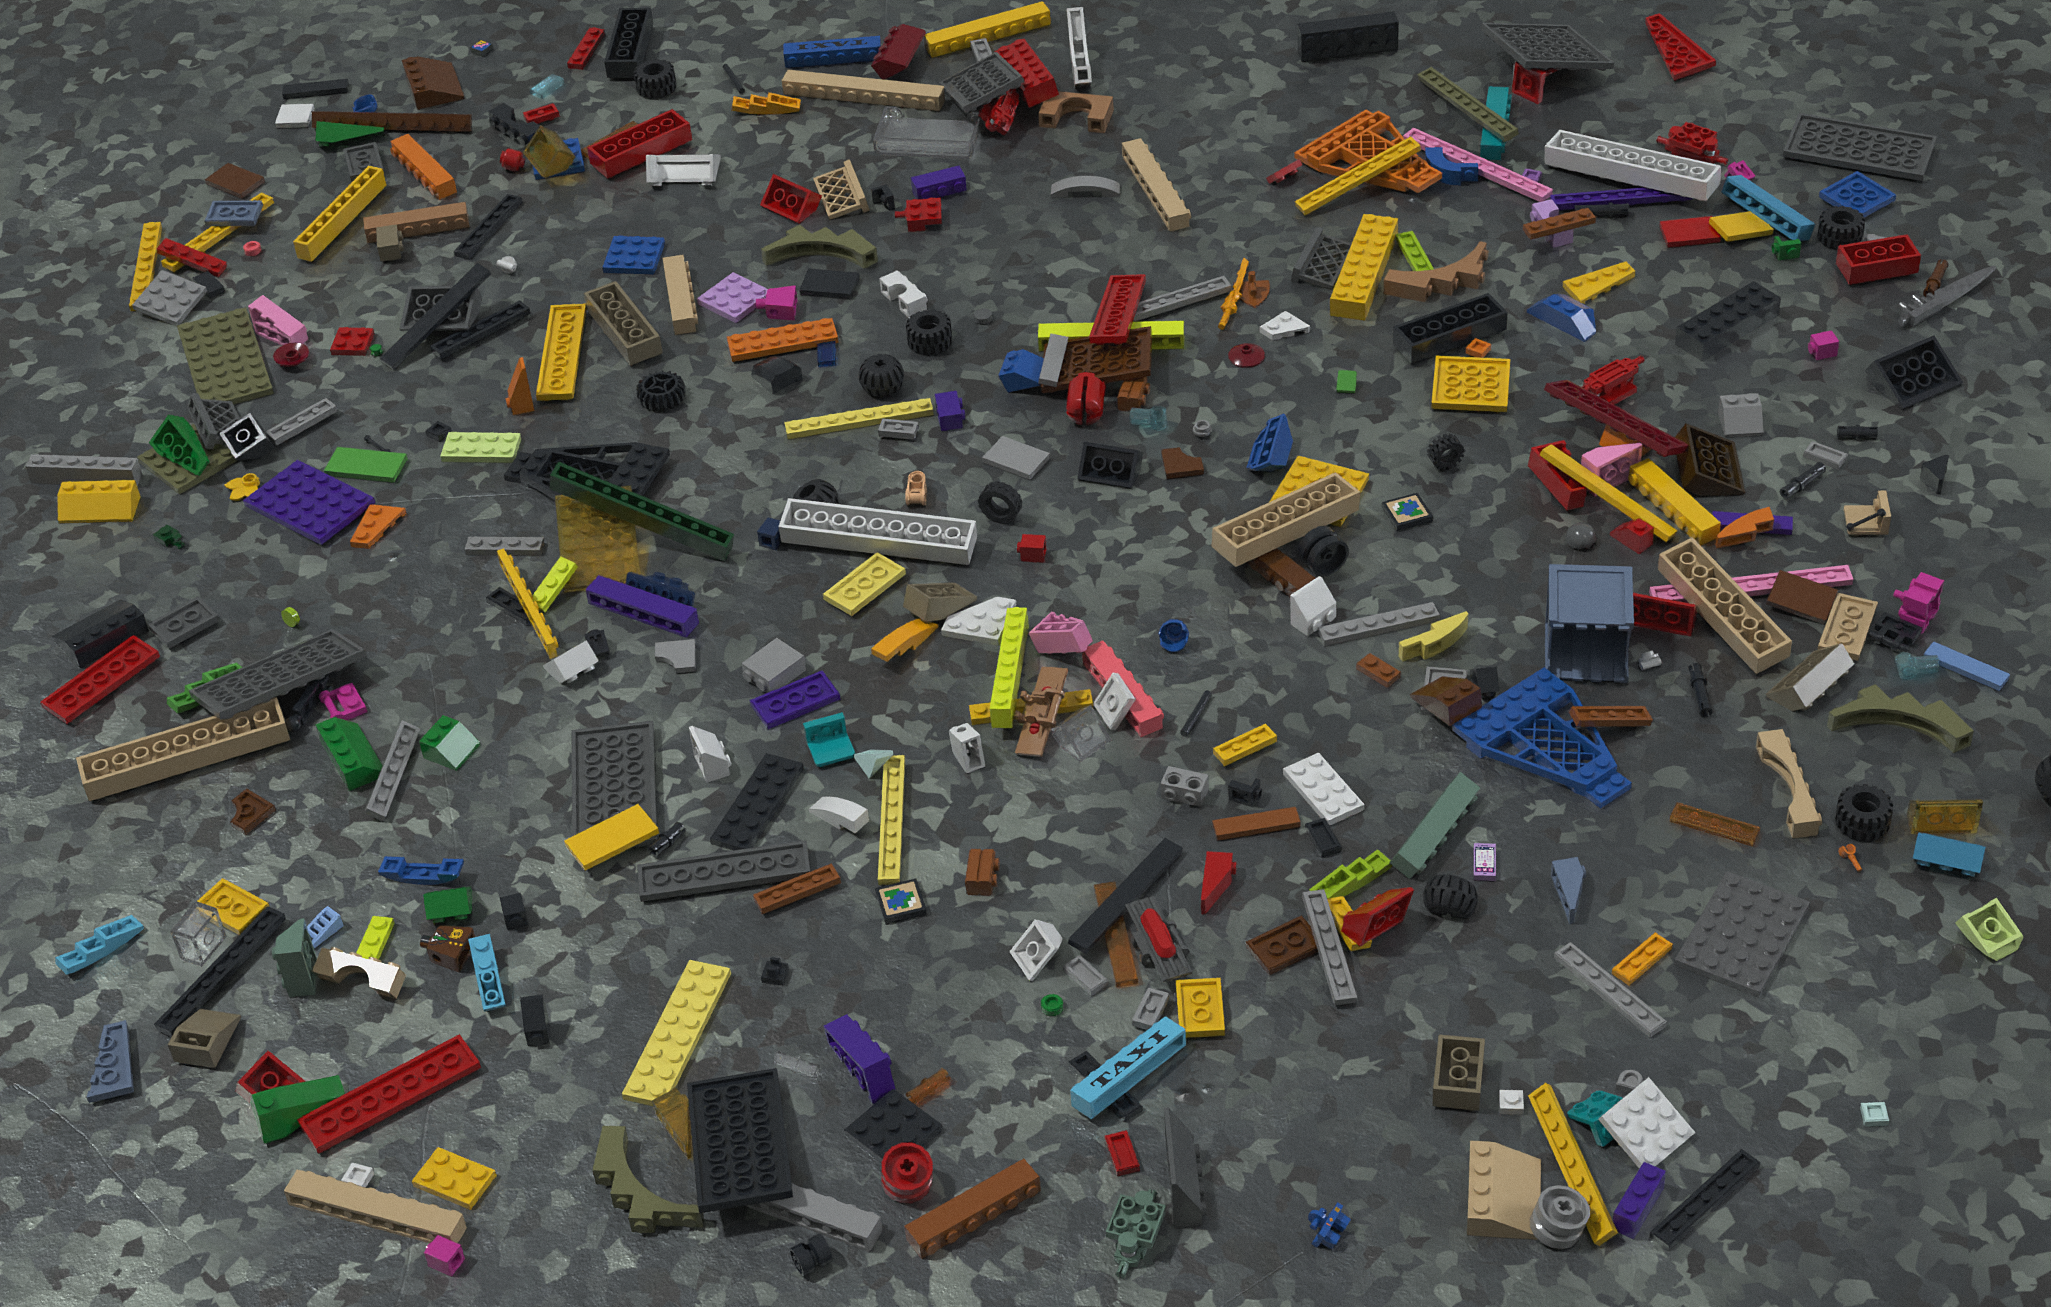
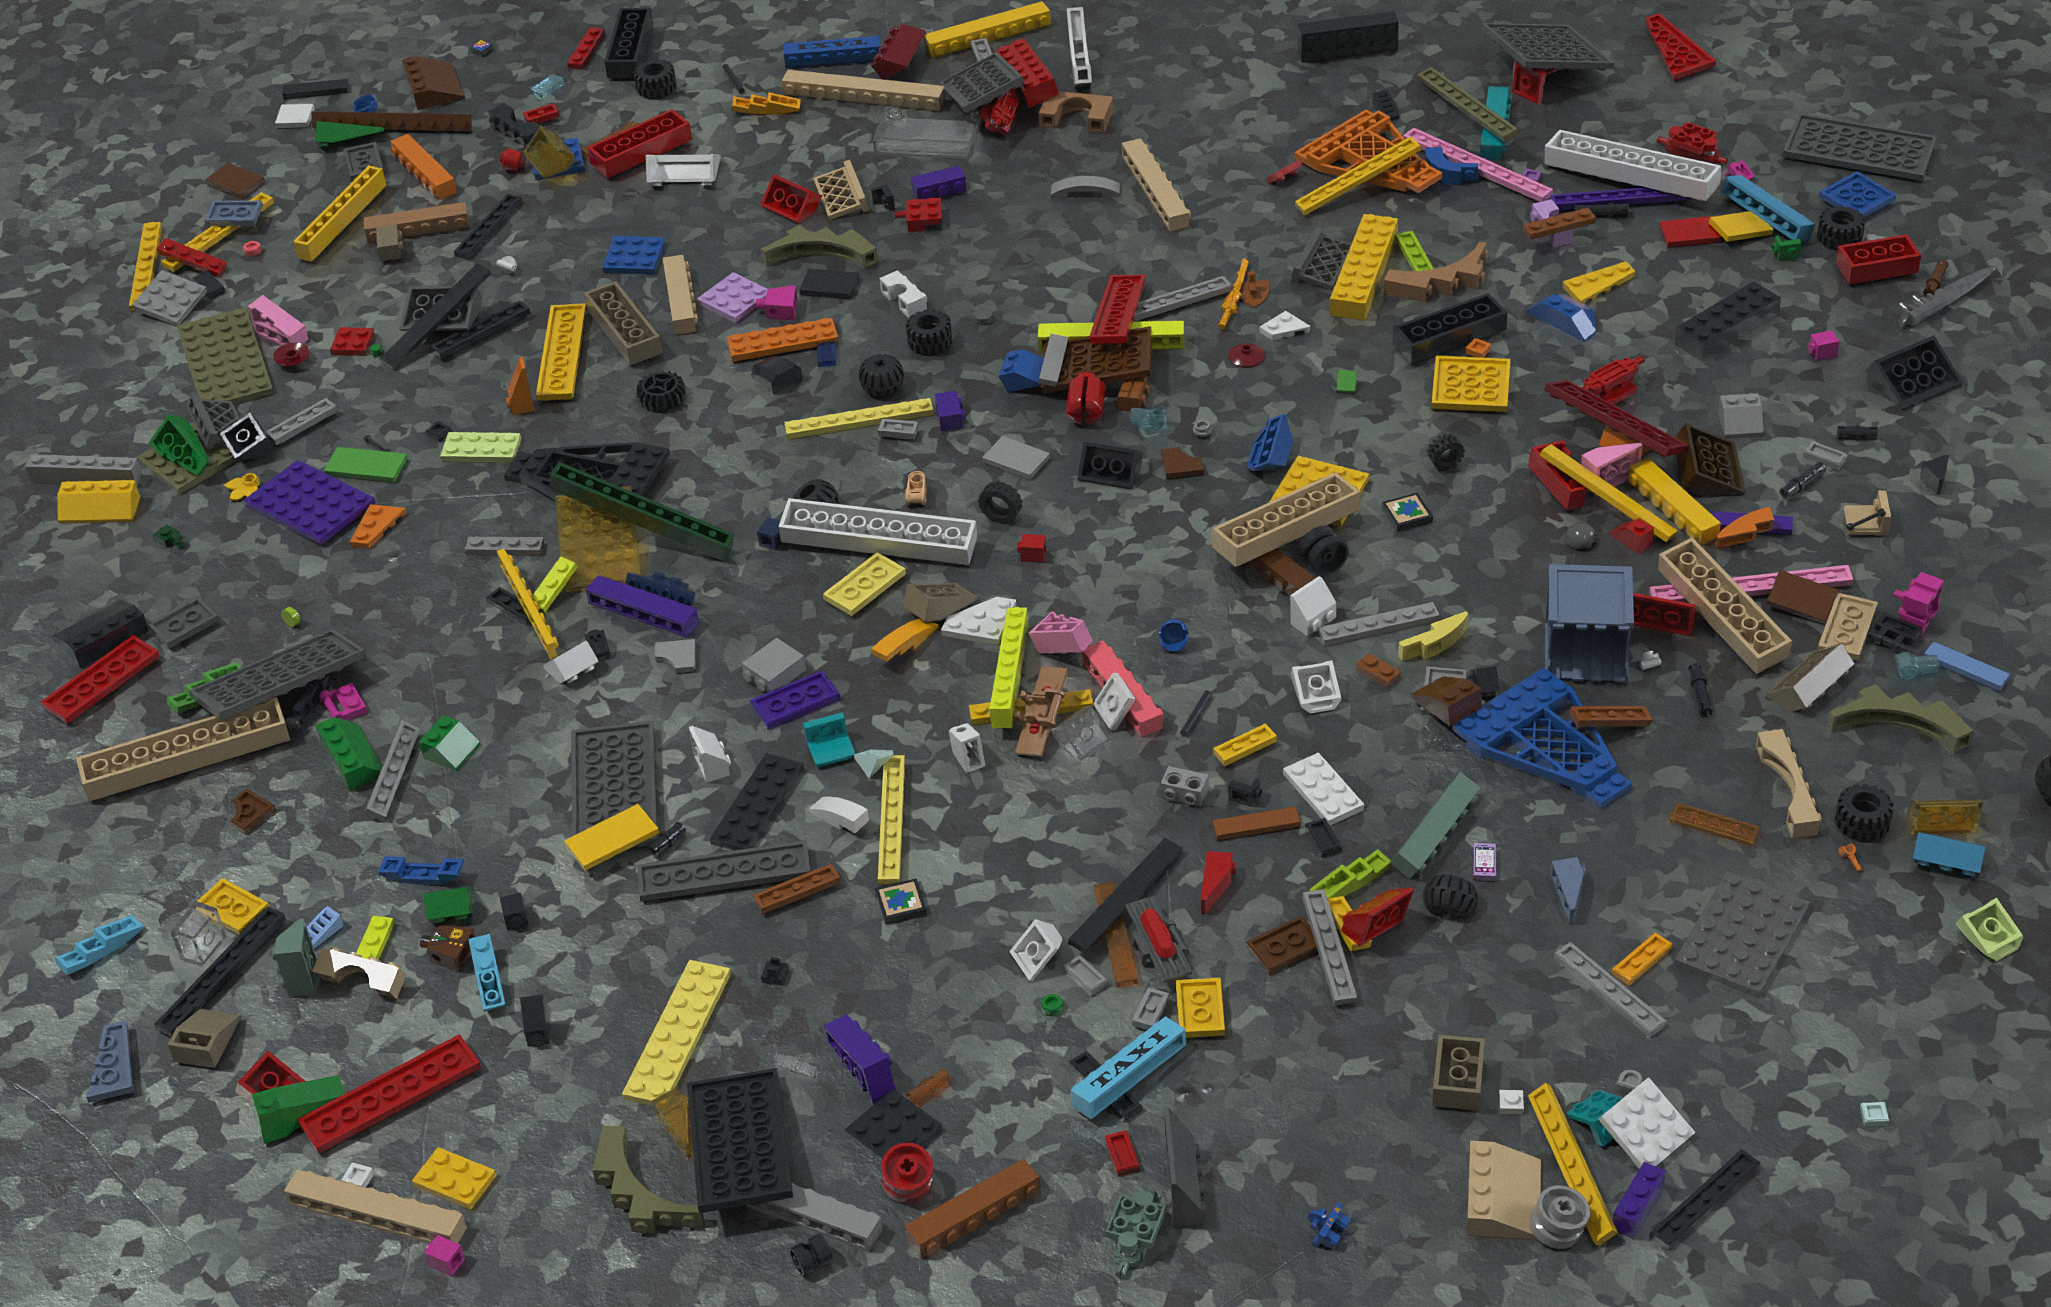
dark orange brick [965,849,1000,896] -> none
none -> white slope [1291,660,1341,714]
none -> black slope [1372,90,1400,120]

